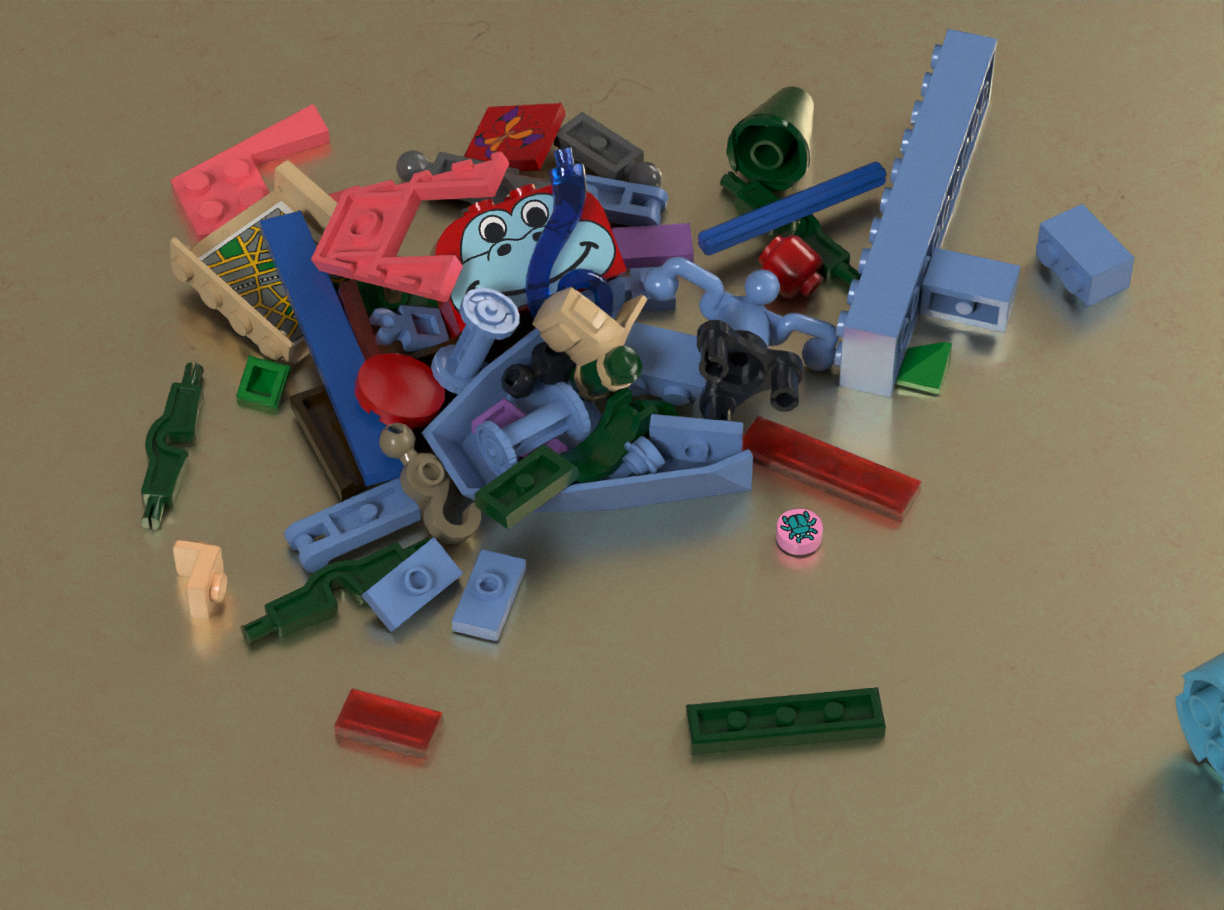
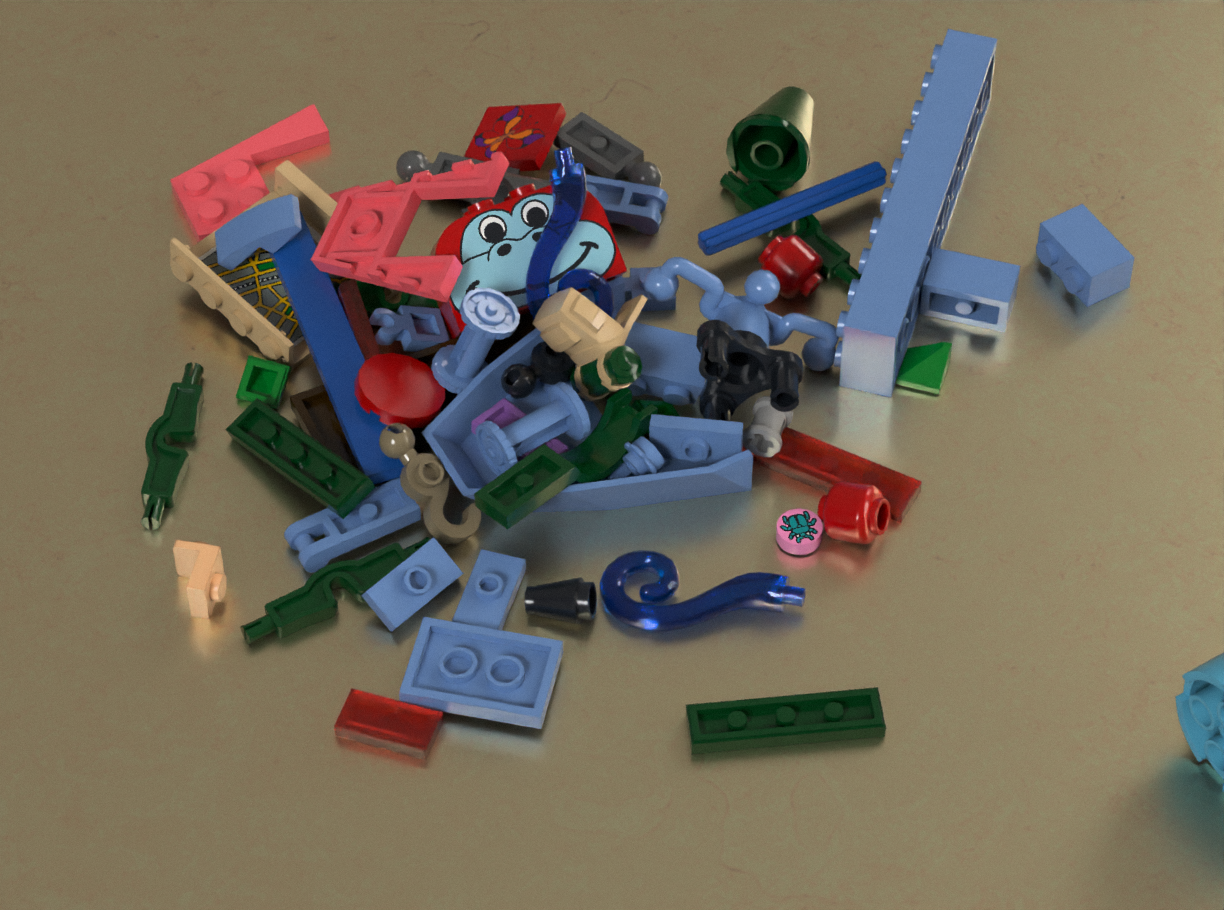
medium lavender tile [611,223,694,269] -> none
none -> medium blue slope [215,194,302,271]
none -> dark green tile [225,398,375,519]
none -> medium blue plate [399,617,563,729]
none -> black cone [524,577,597,625]
none -> clear blue plant [599,550,806,631]
none -> light grey bush [743,396,793,457]
none -> red head [817,481,890,545]

